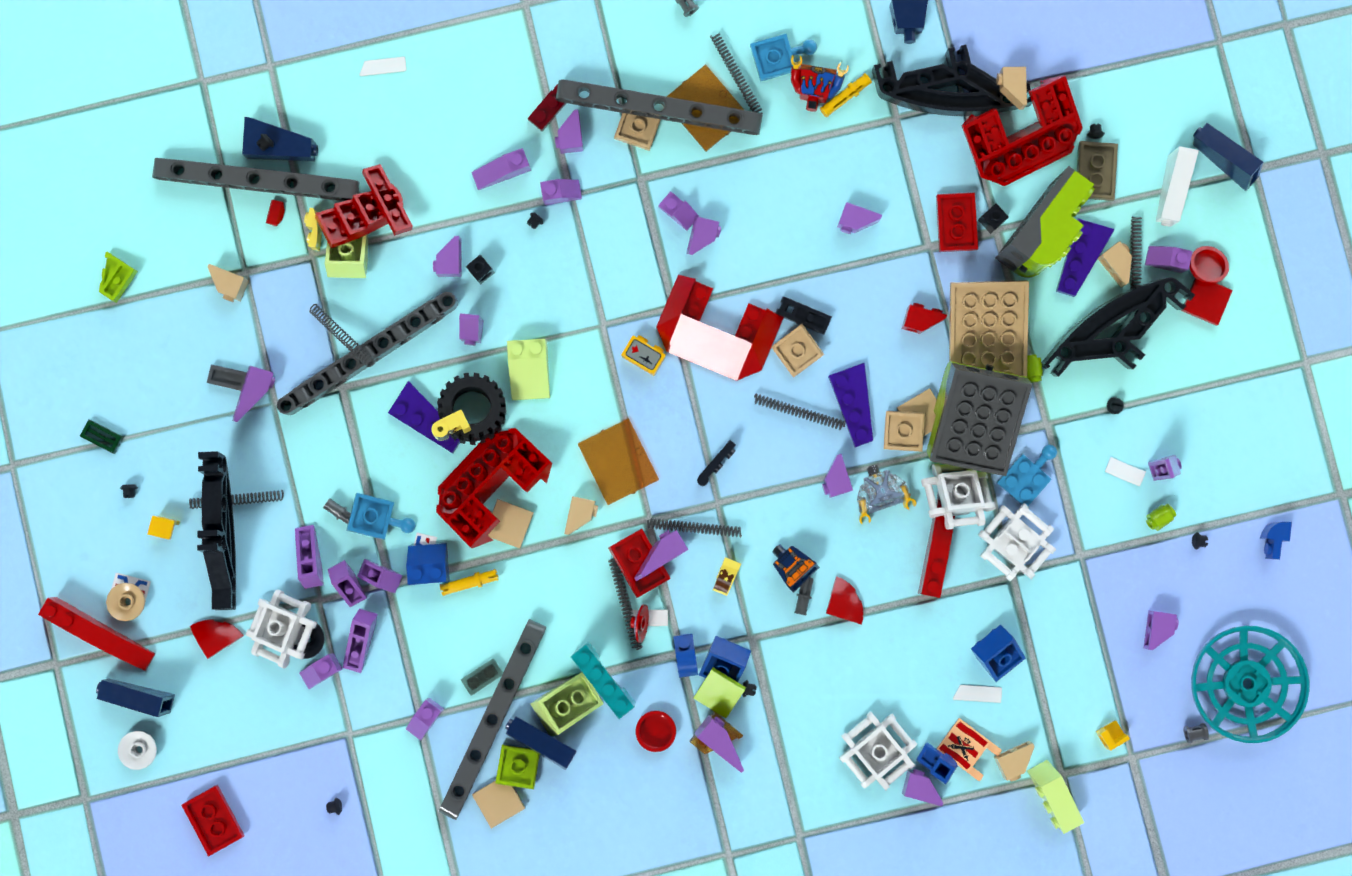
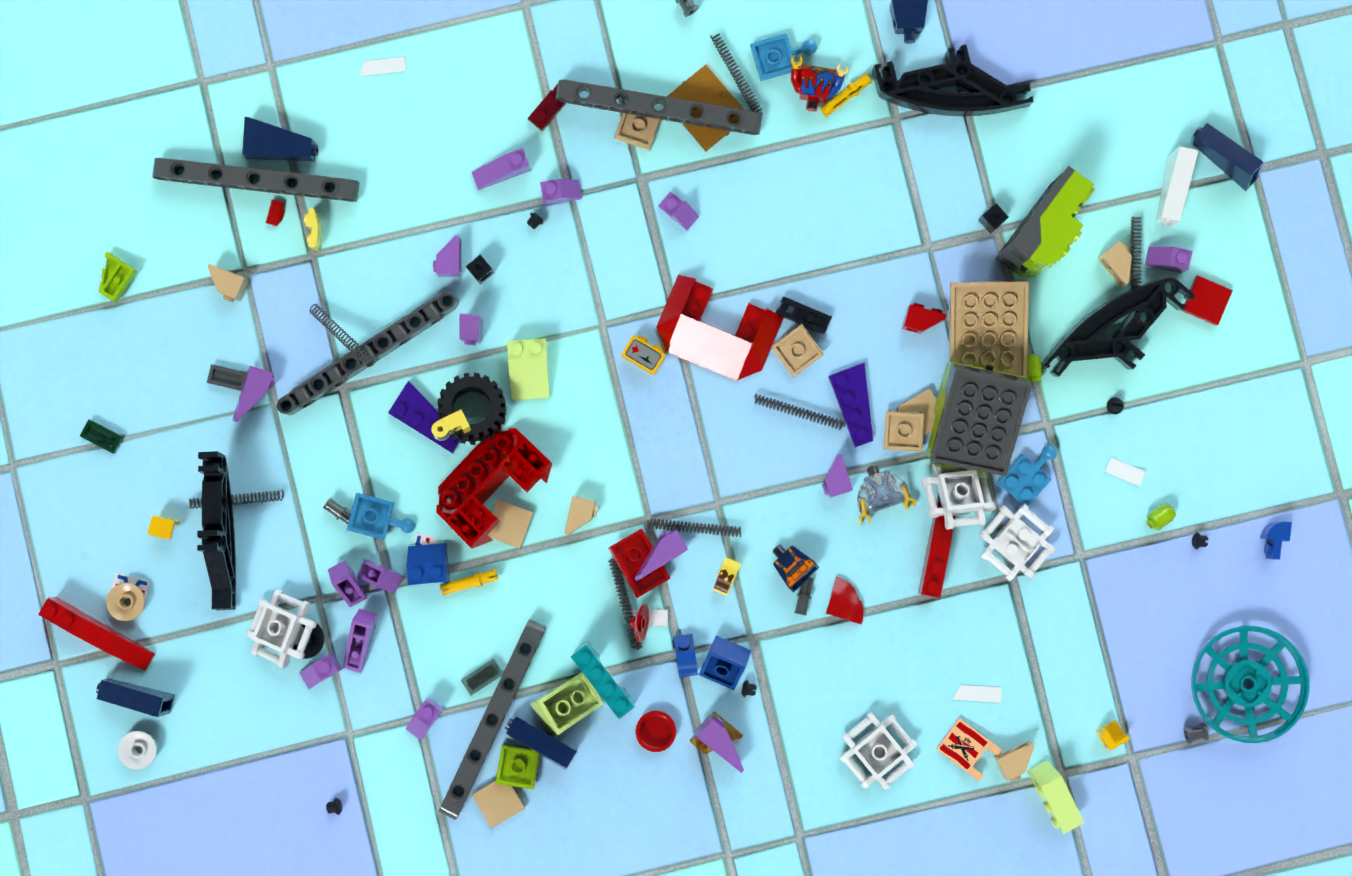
black piece [120,484,138,498] -> none
red plate [181,785,245,857] -> none
red brick [190,619,244,659] -> none
black piece [257,134,274,151] -> none
medium lavender slope [295,525,324,589] -> none
red slope [315,164,413,248] -> none
yellowish green slope [325,234,368,278] -> none
medium lavender slope [555,109,583,154] -> none
clear orange piece [578,418,659,505] -> none
medium lavender slope [686,216,721,255] -> none
lime tile [693,667,746,718] -> none
black plate [697,440,736,486] -> none
medium lavender slope [837,202,882,234] -> none
medium lavender slope [902,769,943,806] -> none
blue brick [916,743,958,784] -> none
red plate [936,193,978,252] -> none
red slope [961,75,1083,186] -> none
blue slope [971,625,1026,682] -> none
tan slope [996,67,1027,110] -> none
dark purple wing [1056,218,1115,297] -> none
dark tan tile [1077,141,1118,201] -> none
black piece [1087,124,1105,139] -> none
medium lavender slope [1143,610,1179,650] -> none
medium lavender slope [1148,455,1182,481] -> none
piece [1189,246,1229,284] -> none

